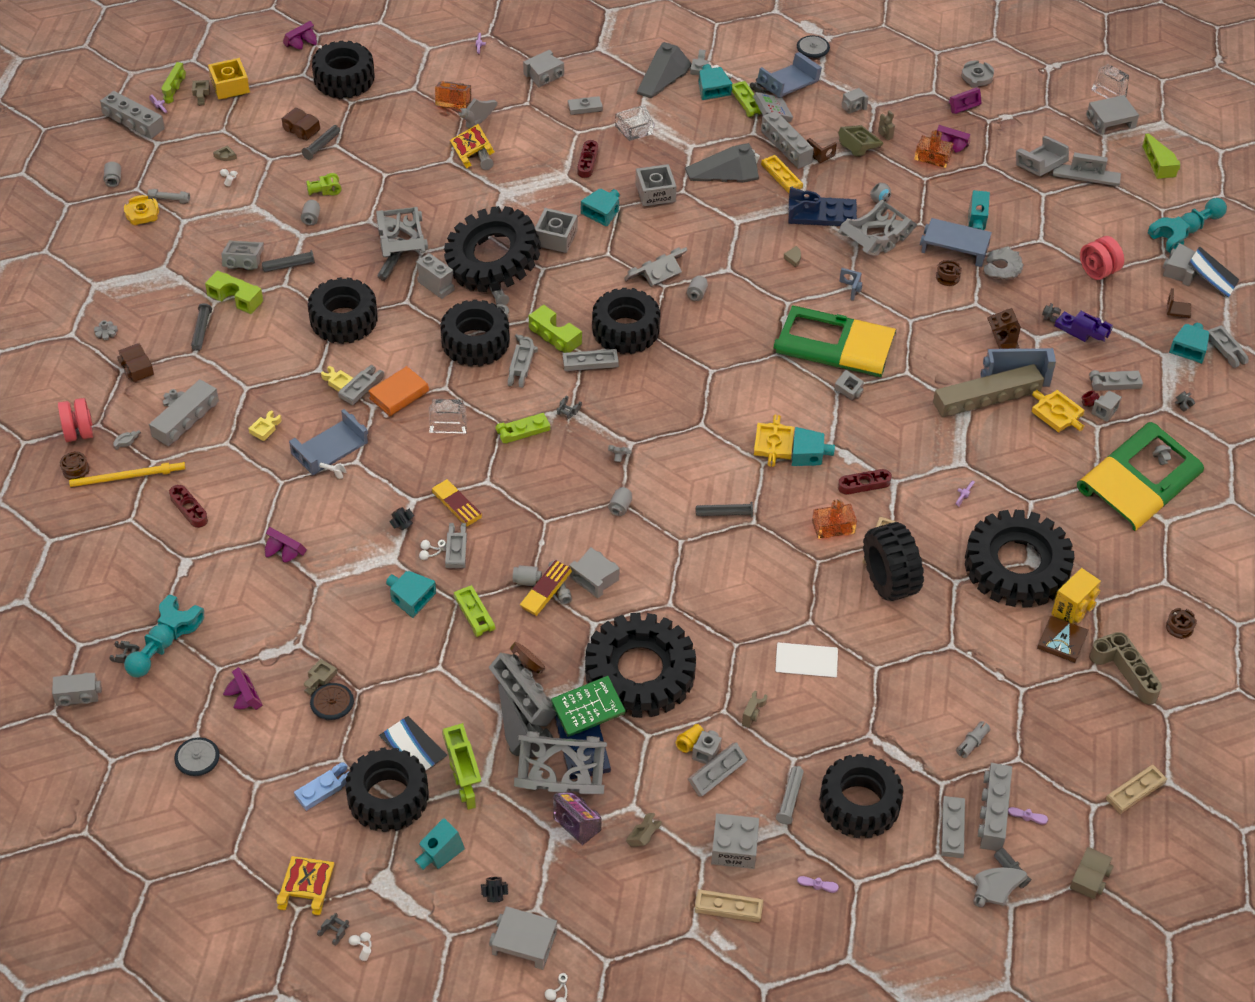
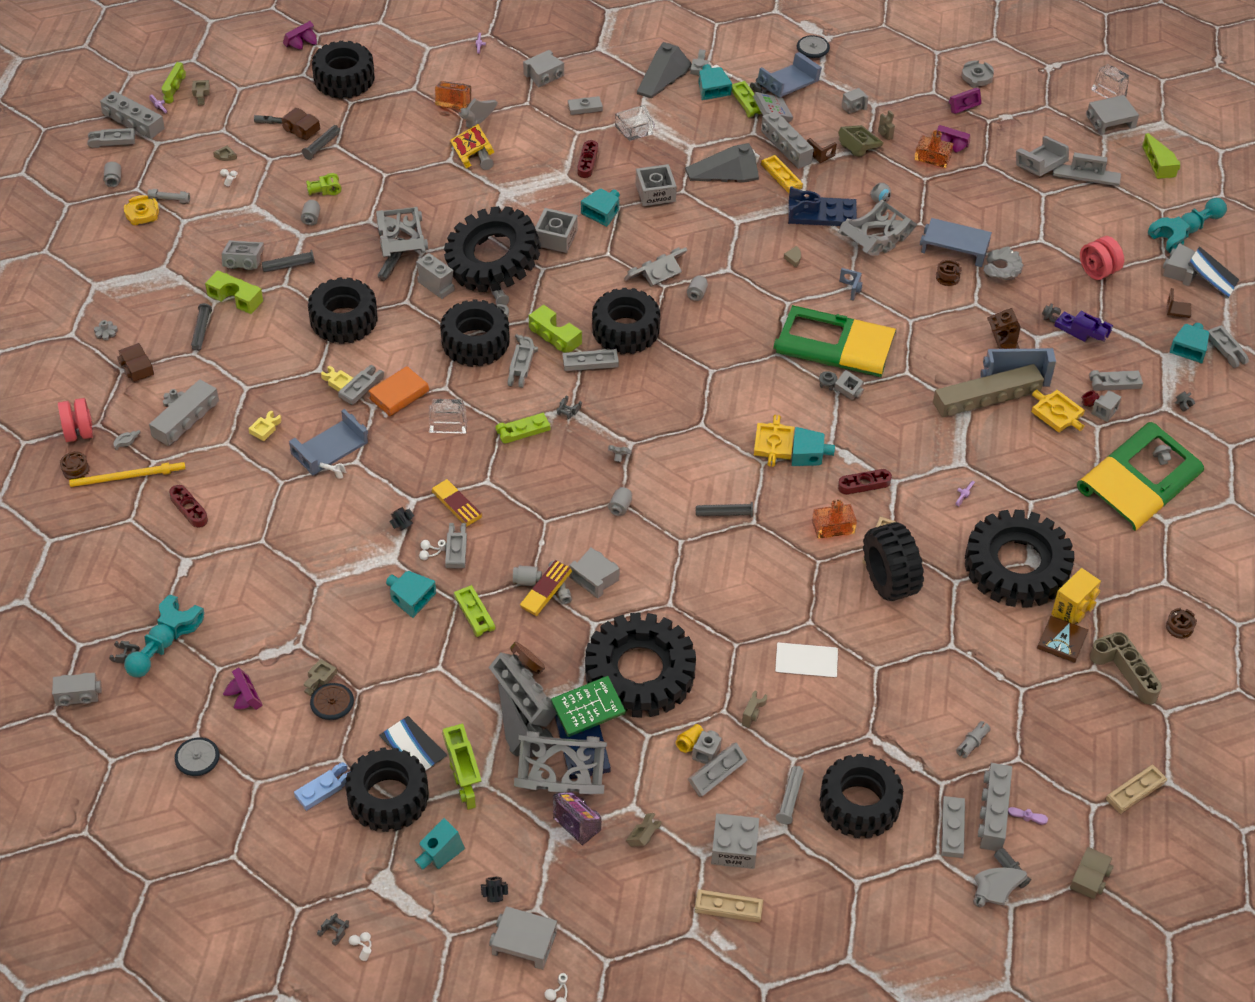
yellow brick [208,58,250,100] -> none
magenta tile [265,527,307,563] -> none
yellow flag [276,856,335,915] -> none
lavender piece [797,876,839,893] -> none
teal torso [968,190,990,230] -> none
none -> light grey hinge [87,128,135,148]
none -> dark grey pin [254,115,282,124]
none -> dark grey plate [819,371,837,391]

